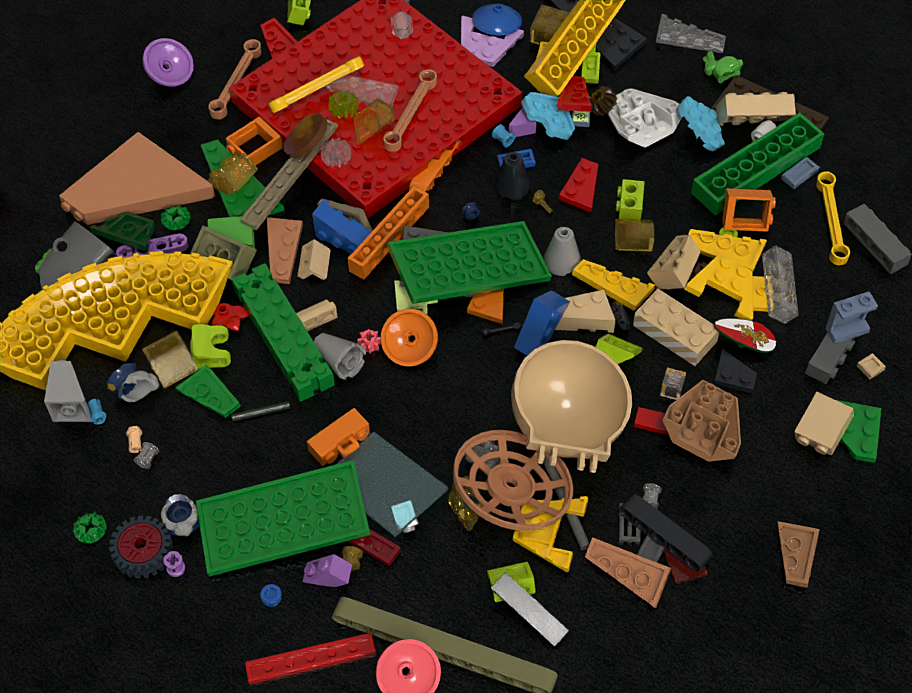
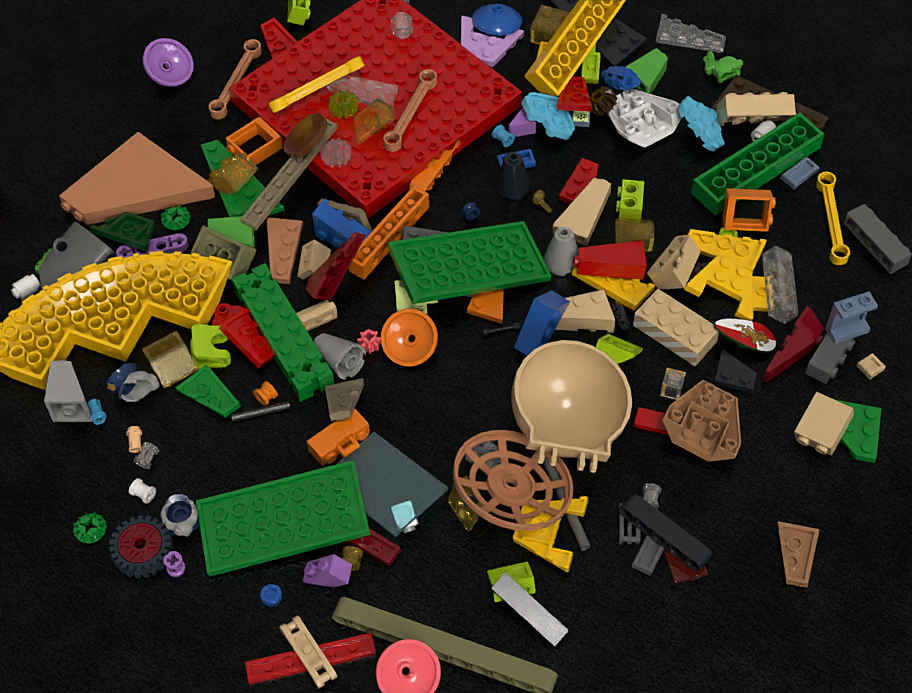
nougat wing [585,537,671,608] -> none
none -> white brick [11,274,41,300]
none -> white bush [129,478,156,504]
none -> red wing [219,307,273,368]
none -> orange wheel [253,381,278,406]
none -> tan plate [279,615,337,689]
none -> dark red wedge [306,232,366,301]
none -> dark tan wing [325,378,364,421]
none -> tan slope [553,178,611,246]
none -> red slope [573,241,647,280]
none -> blue piece [601,66,641,91]
none -> bright green slope [626,48,668,94]
none -> dark red wedge [763,306,824,382]

